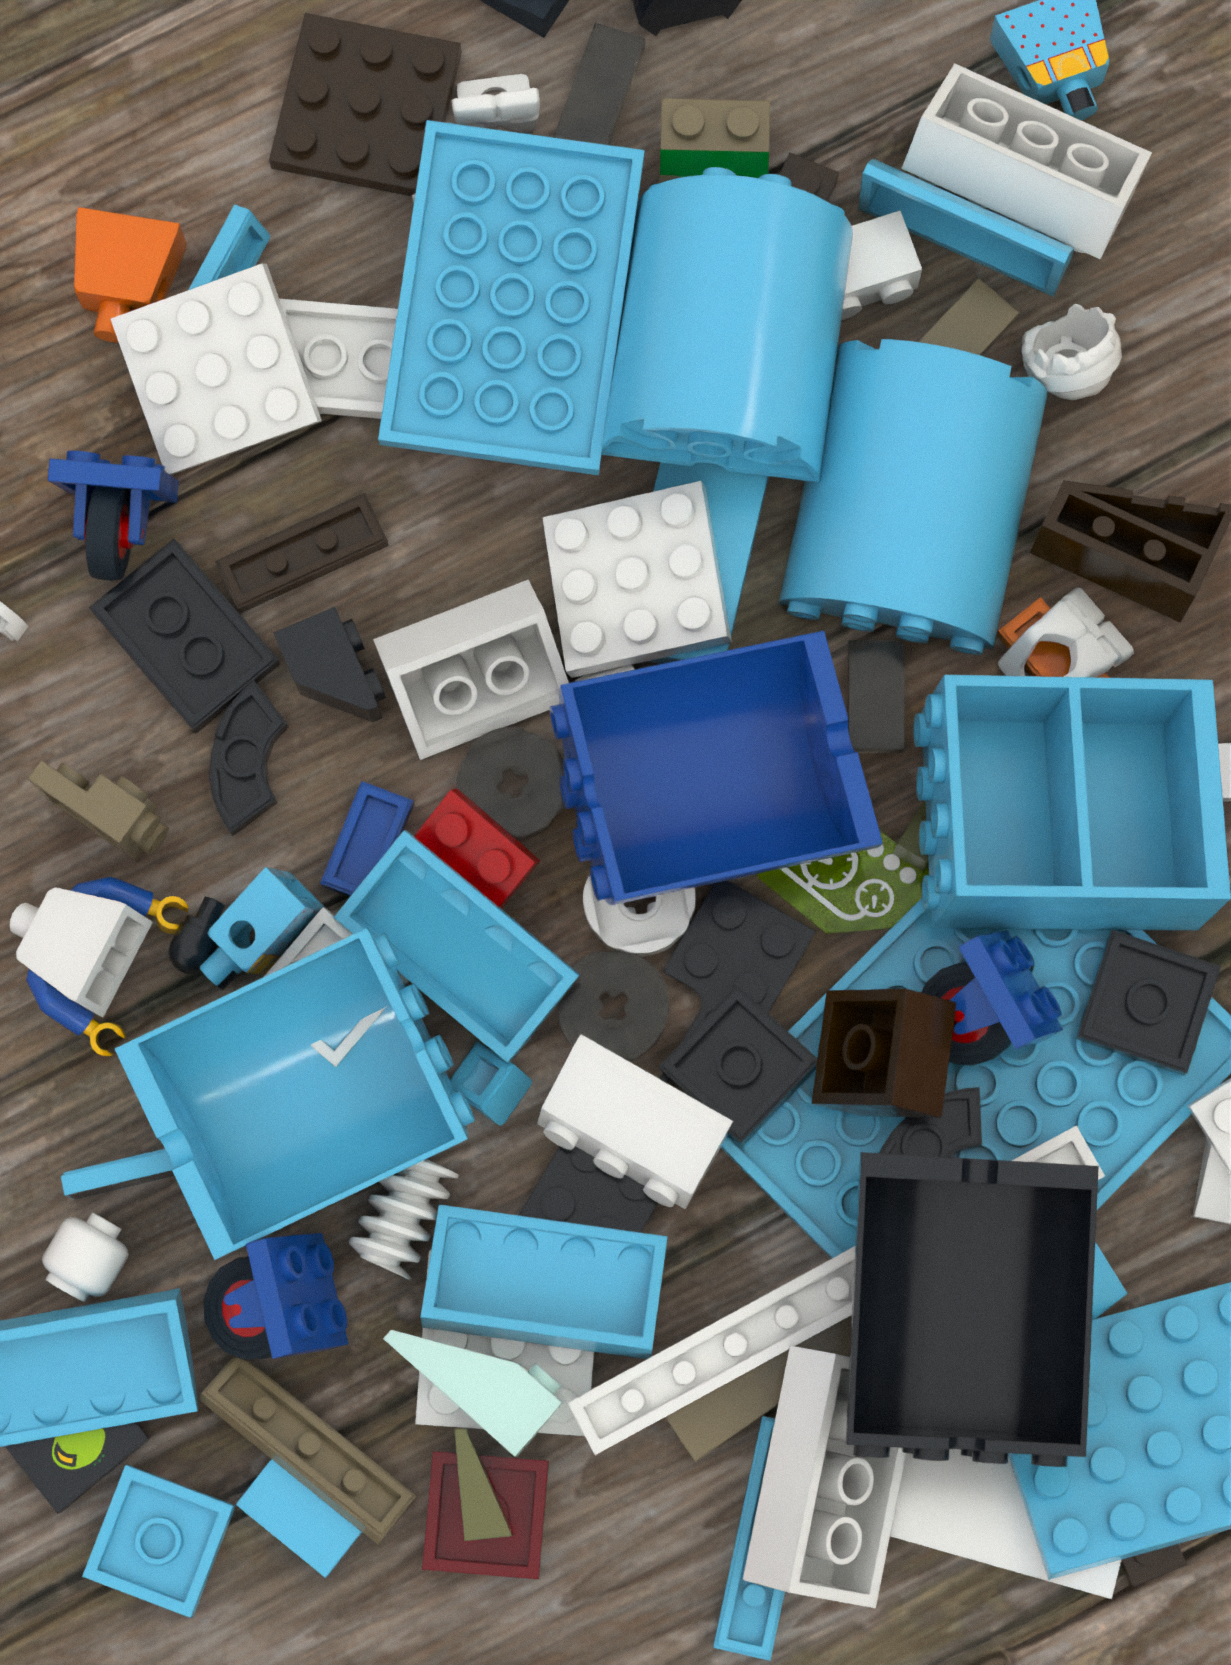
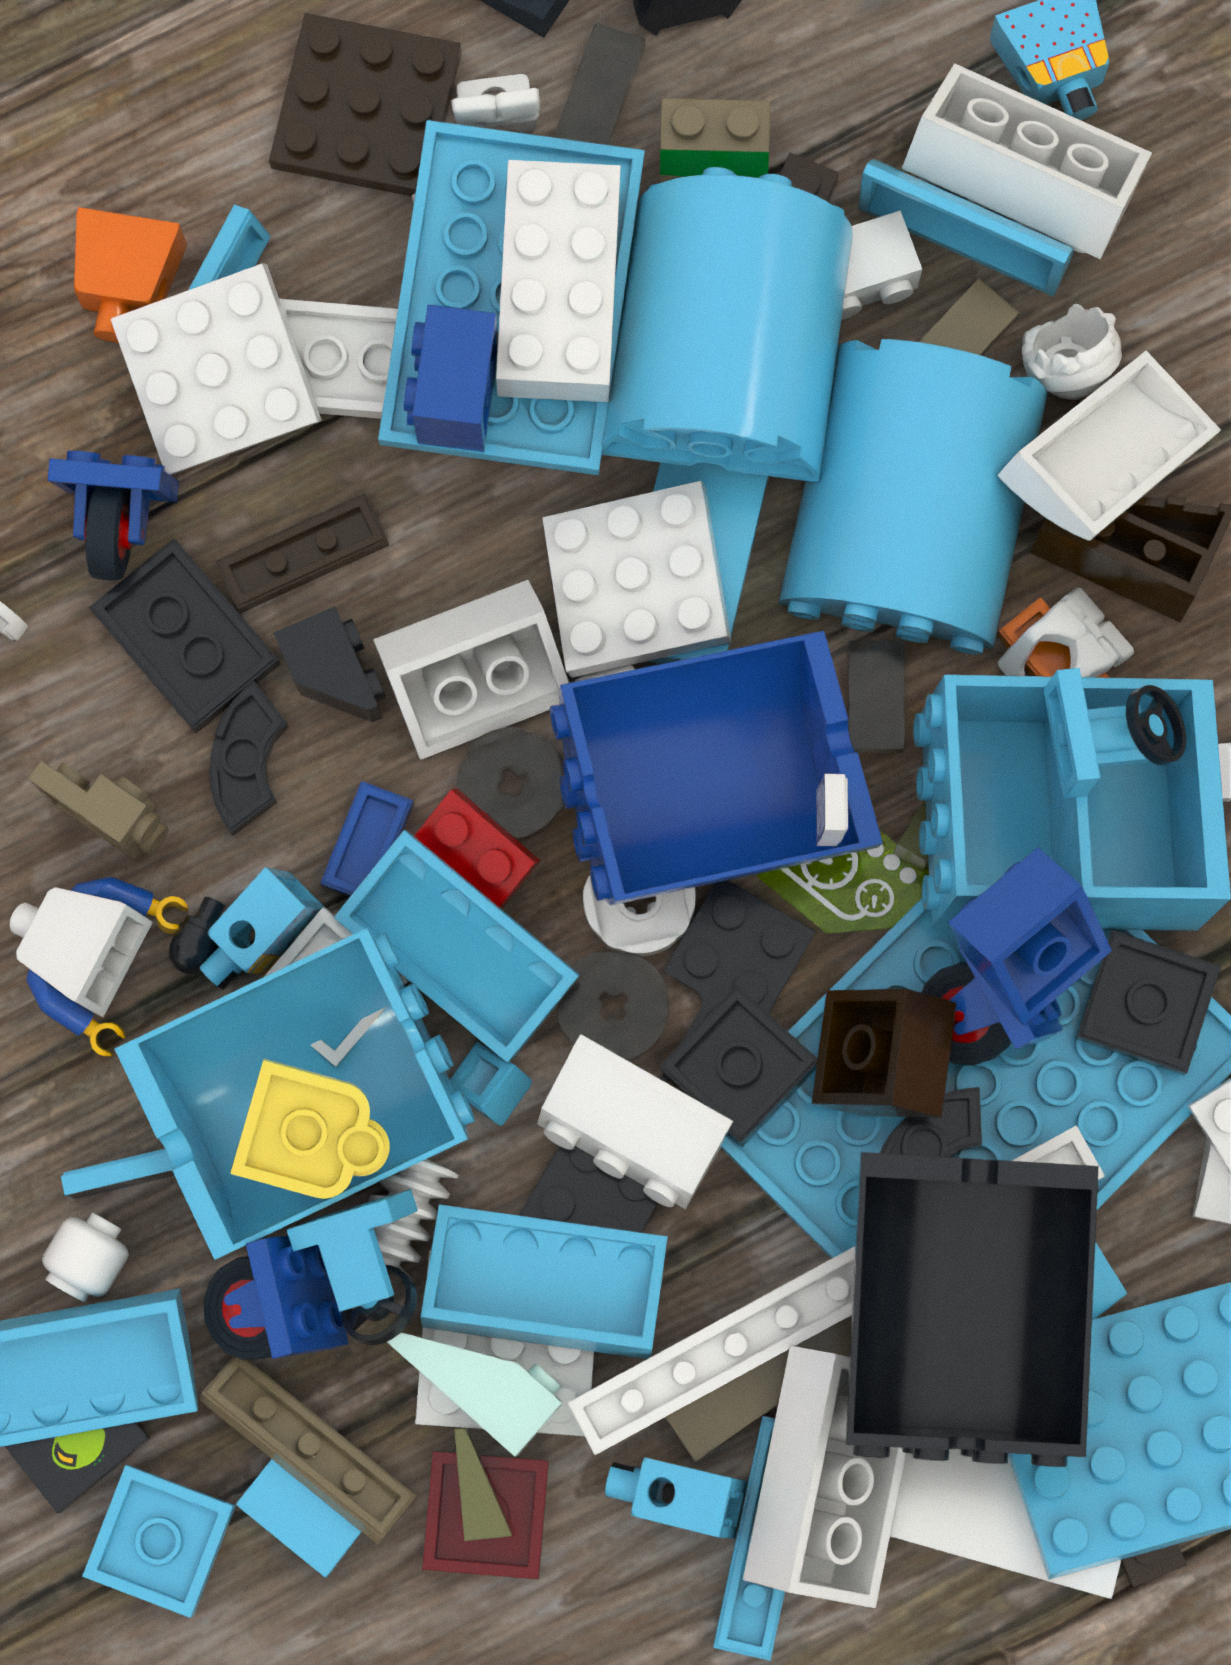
none -> light yellow plate [230,1058,390,1199]
none -> medium azure piece [286,1189,418,1345]
none -> blue brick [404,305,498,452]
none -> white brick [496,160,621,402]
none -> medium azure torso [605,1457,748,1539]
none -> white tile [816,774,848,847]
none -> blue slope [948,847,1112,1026]
none -> white slope [997,351,1221,541]
none -> medium azure piece [1043,668,1186,799]

